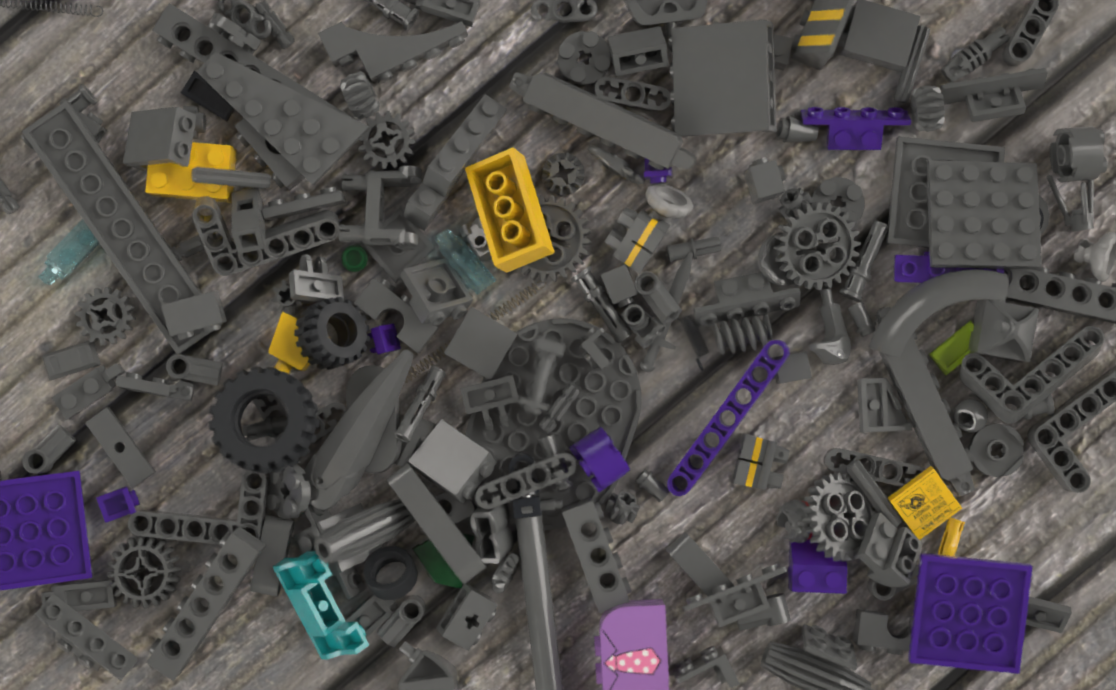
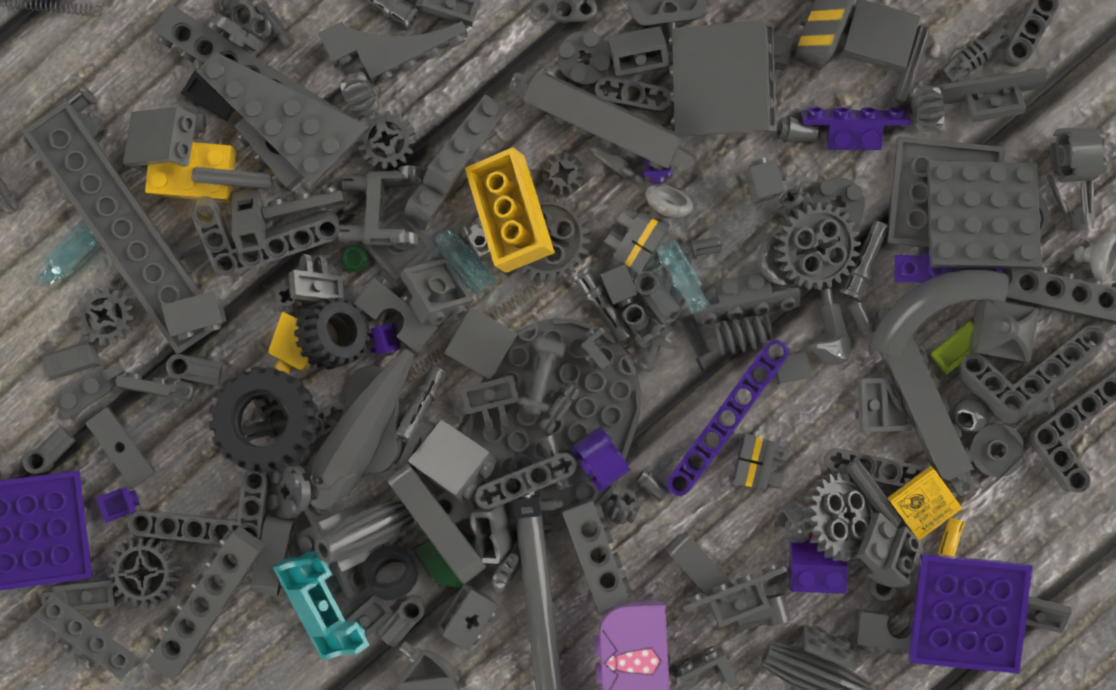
none -> clear light blue hinge [655,240,709,314]

